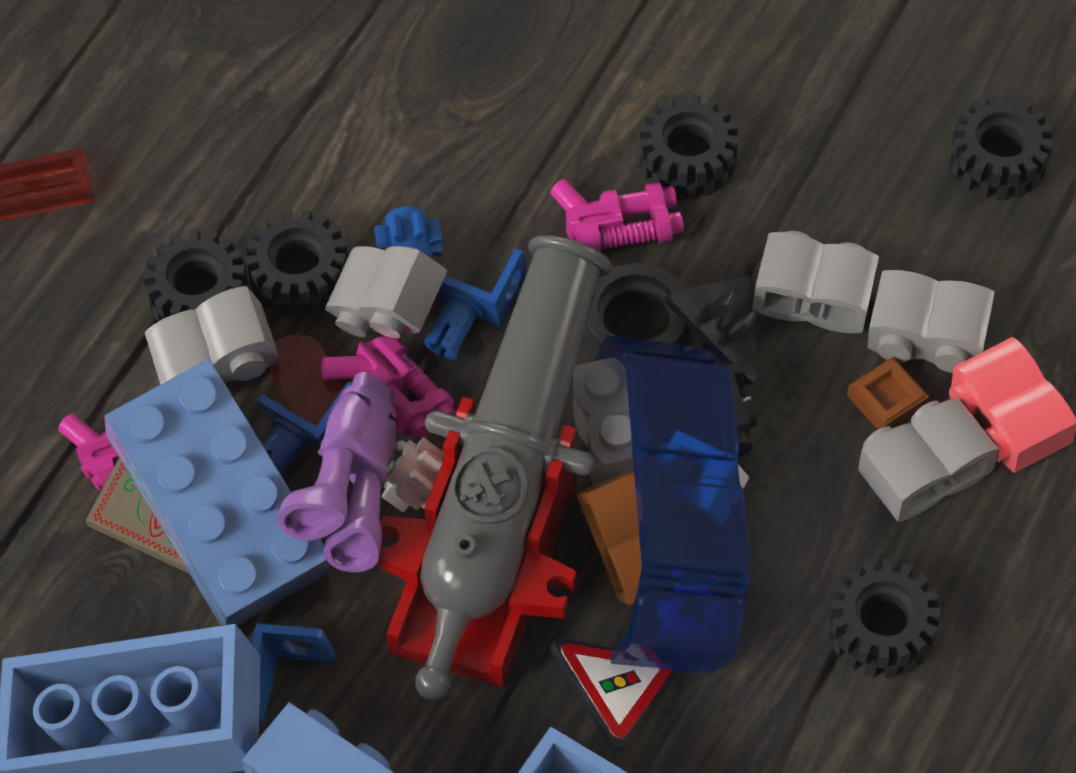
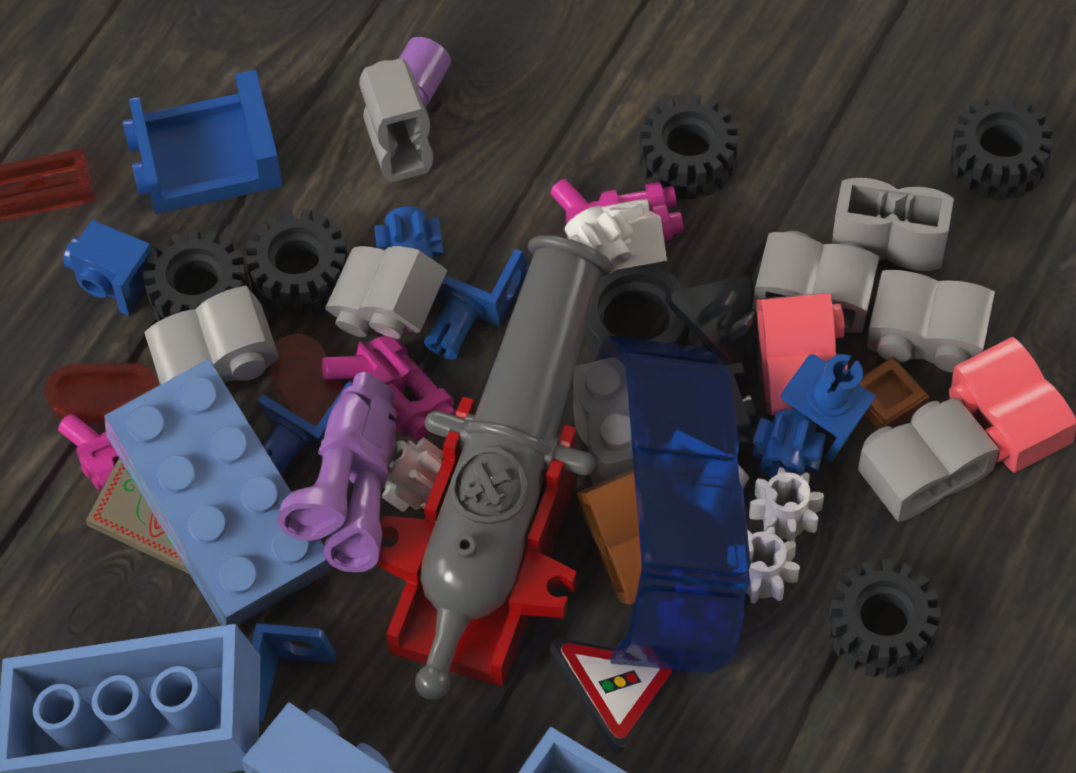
none -> clear red tile [45,363,159,423]
none -> blue brick [63,220,152,316]
none -> blue panel [122,70,283,214]
none -> light grey brick [359,58,433,183]
none -> medium lavender beam [399,37,451,107]
none -> white gear [564,206,635,278]
none -> white brick [601,199,667,269]
none -> white gear [726,526,800,604]
none -> white gear [749,467,824,542]
none -> blue gear [752,409,826,477]
none -> coral brick [756,293,848,415]
none -> blue bracket [781,354,876,463]
none -> light grey brick [832,178,954,271]

